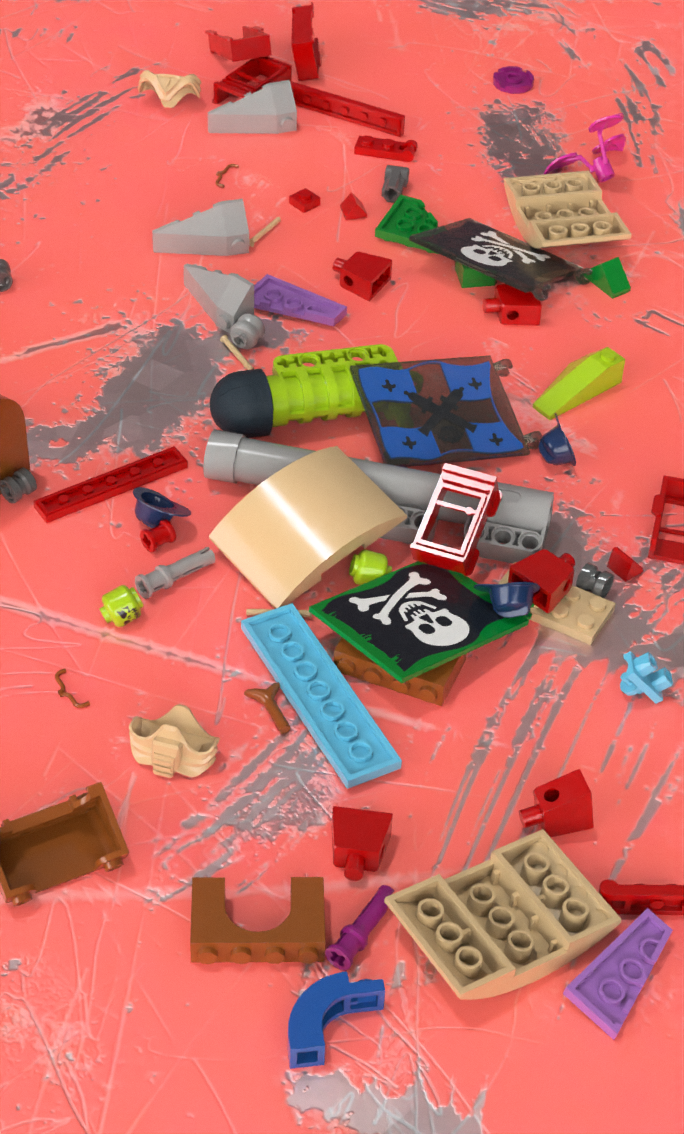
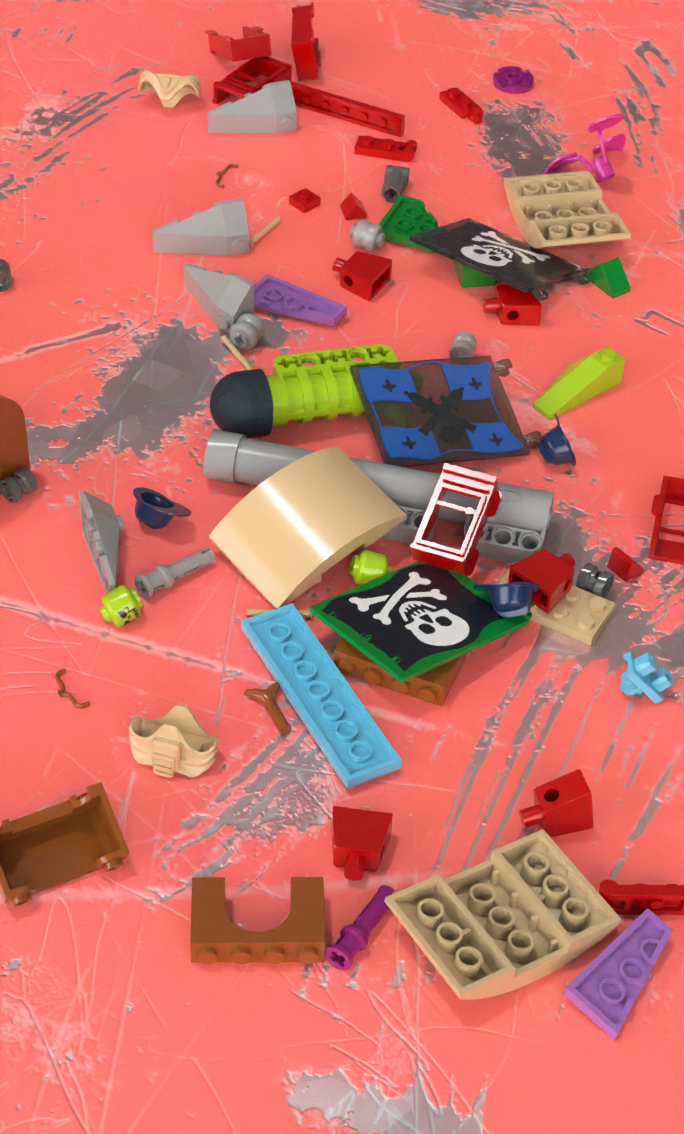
red tile [33,446,188,523] -> none
red bush [140,519,177,553] -> none
blue arch [287,971,385,1069] -> none
none -> light grey wedge [78,491,124,593]
none -> light grey piece [350,219,385,252]
none -> red hinge [439,87,484,125]
none -> light grey wheel [449,331,477,366]

